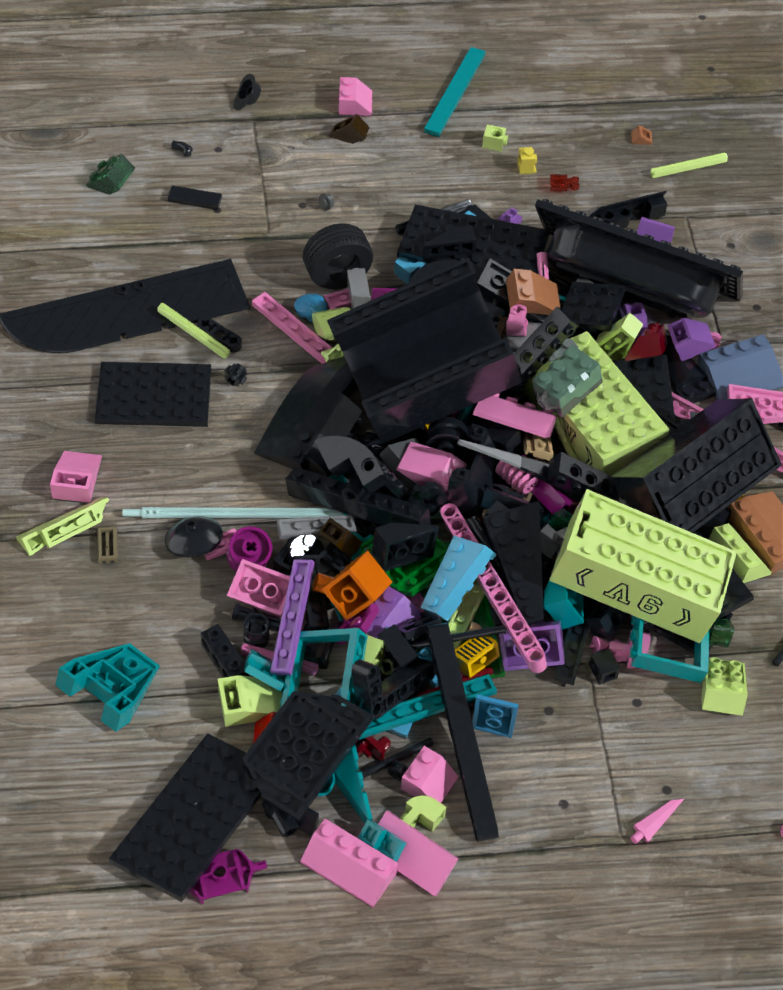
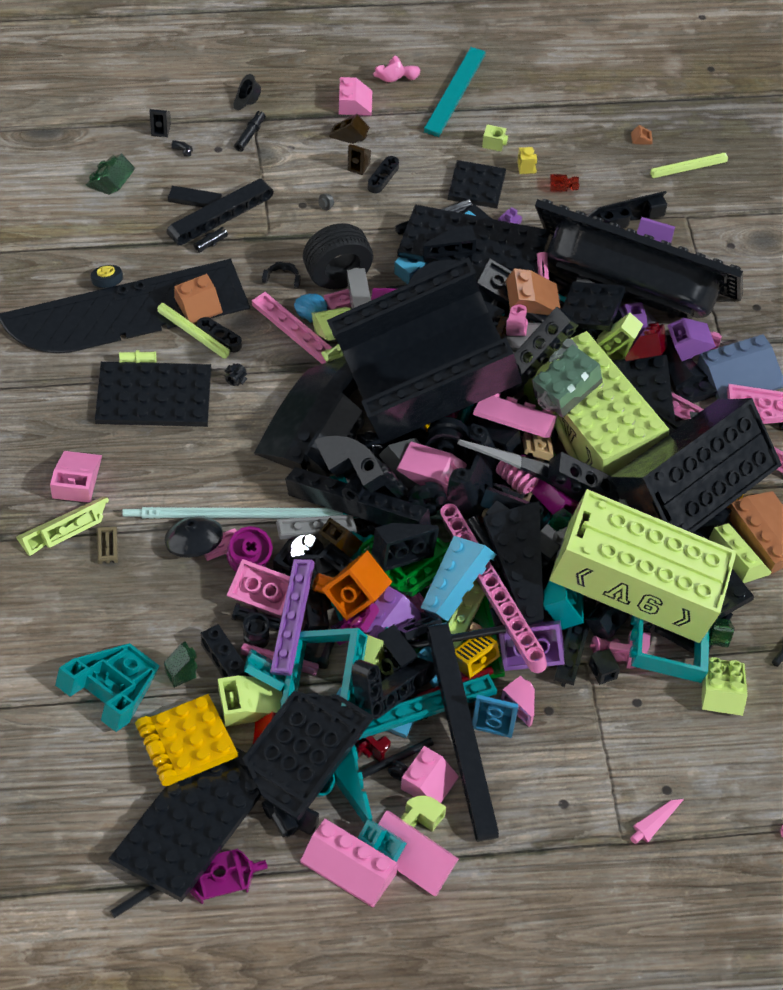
none -> black wheel [91,265,123,288]
none -> black bar [110,885,158,918]
none -> yellowish green pin [119,350,156,363]
none -> yellow hinge [135,694,238,786]
none -> black slope [149,109,171,138]
none -> clear green slope [164,641,198,688]
none -> black beam [166,179,274,245]
none -> nougat slope [174,274,223,324]
none -> black pin [193,227,228,253]
none -> black pin [234,111,266,152]
none -> black piece [262,262,301,289]
none -> dark brown slope [347,144,371,175]
none -> black beam [368,156,399,193]
none -> bright pink animal [373,55,420,83]
none -> black plate [447,160,506,209]
none -> bright pink slope [501,675,535,727]

